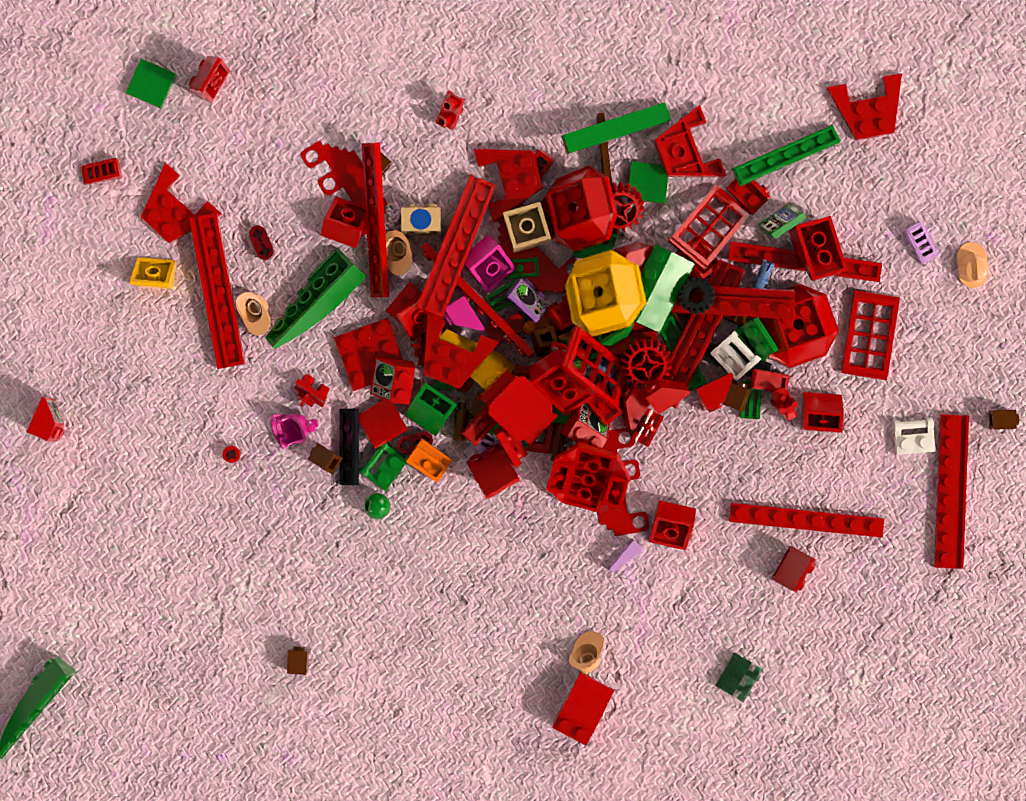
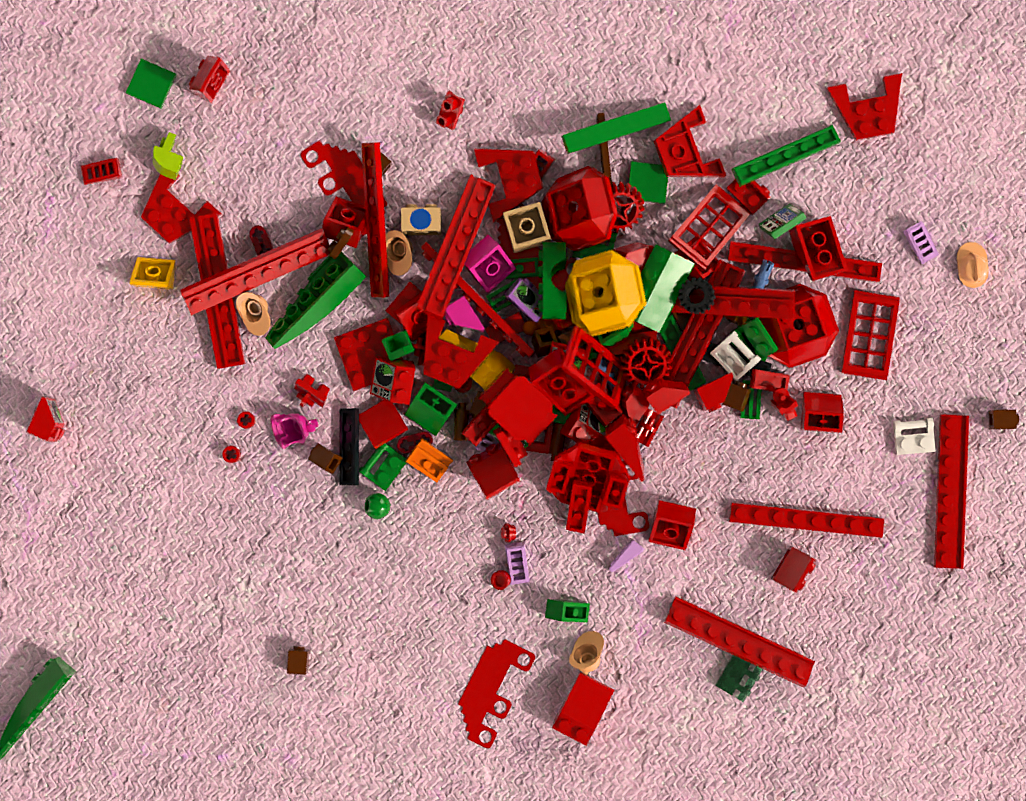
none -> lime brick [152,132,184,181]
none -> plate [180,228,330,315]
none -> red bush [237,411,255,429]
none -> reddish brown plate [327,227,354,259]
none -> green panel [382,330,415,361]
none -> red piece [458,639,535,748]
none -> red tile [491,570,511,590]
none -> red plate [501,523,516,542]
none -> lavender slope [505,542,530,585]
none -> green arch [539,242,566,319]
none -> green slope [545,599,590,623]
none -> red plate [566,479,593,534]
none -> red slope [605,414,644,482]
none -> red plate [664,596,815,688]

